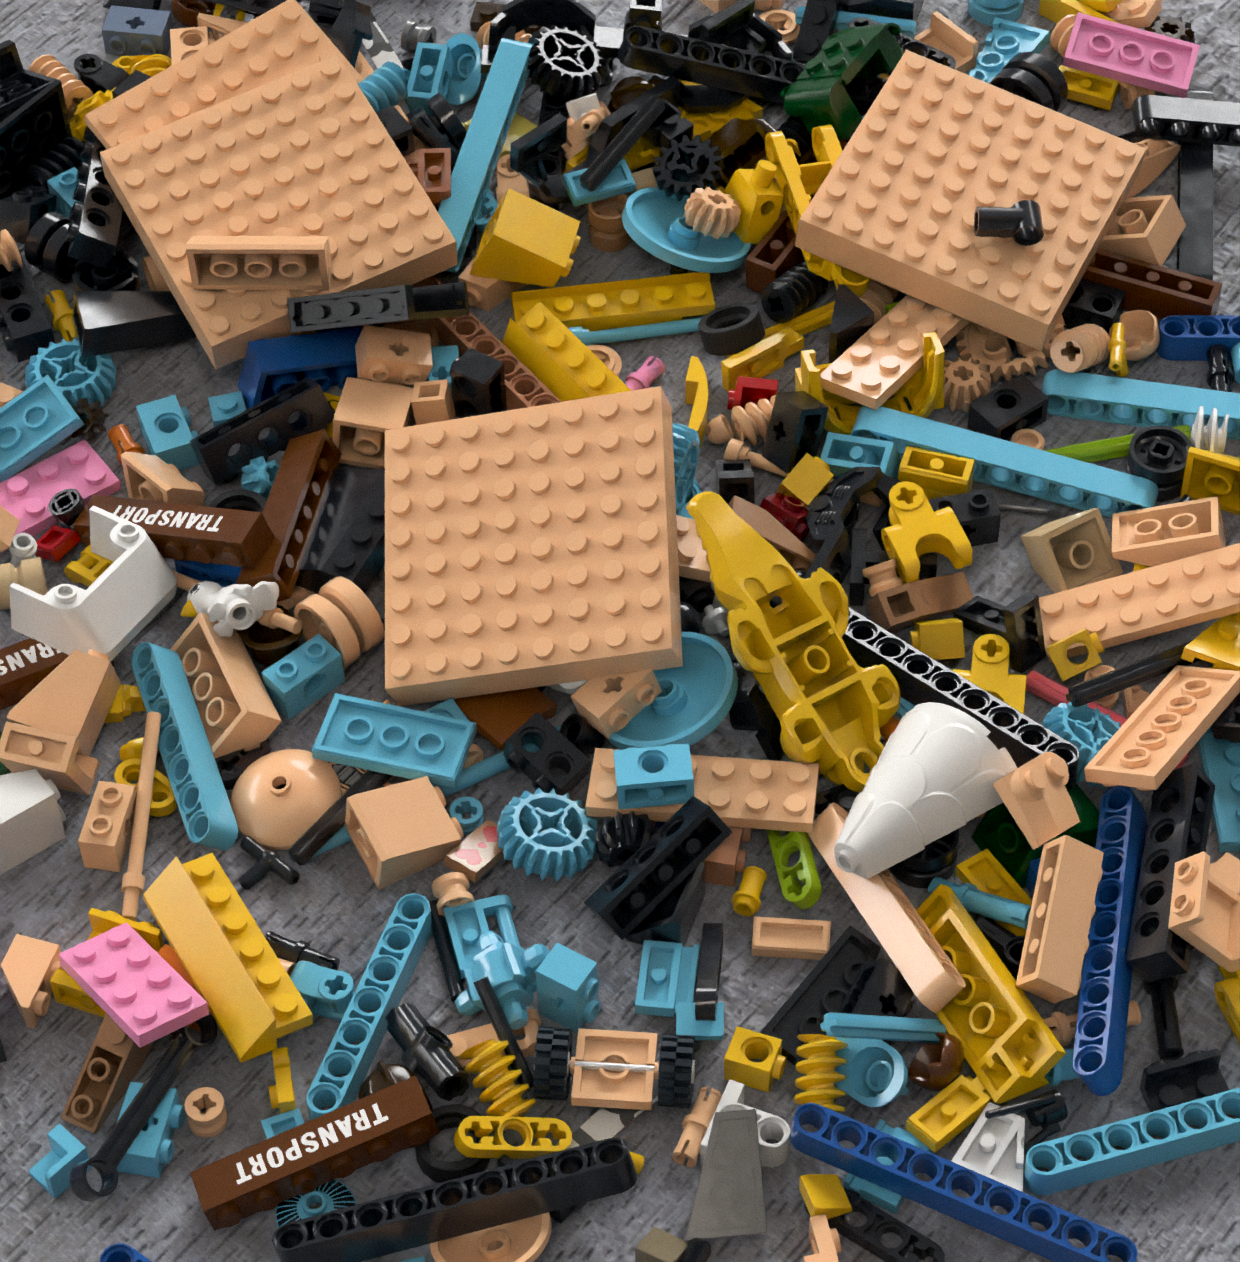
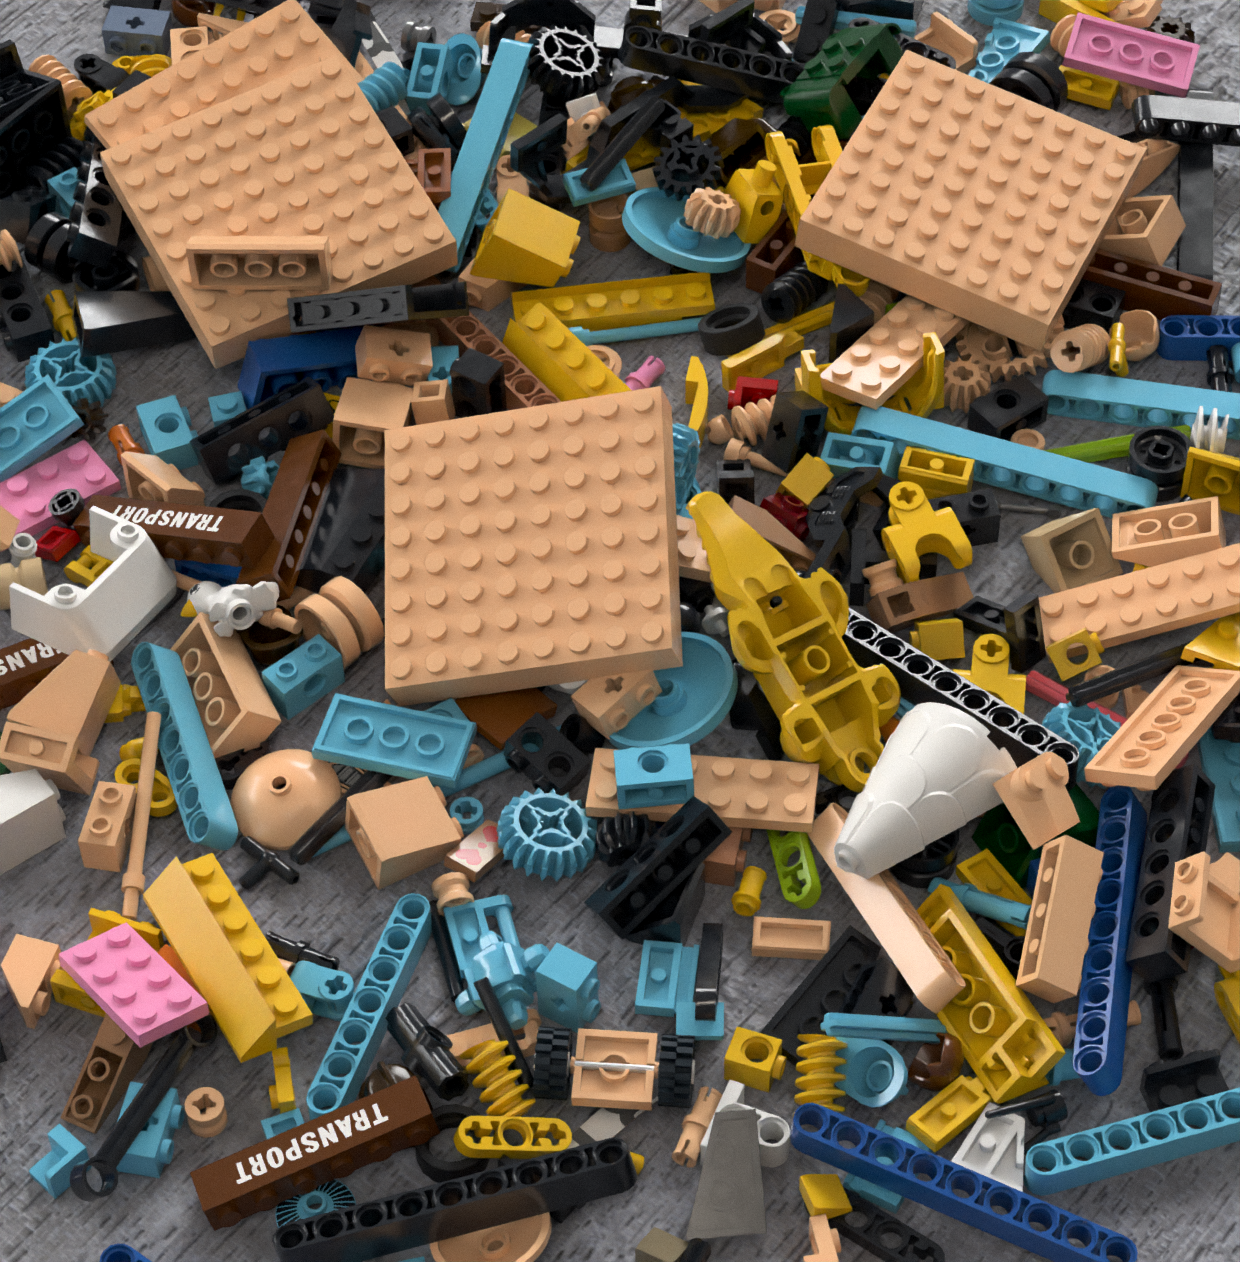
black piece [974,200,1044,246] -> none

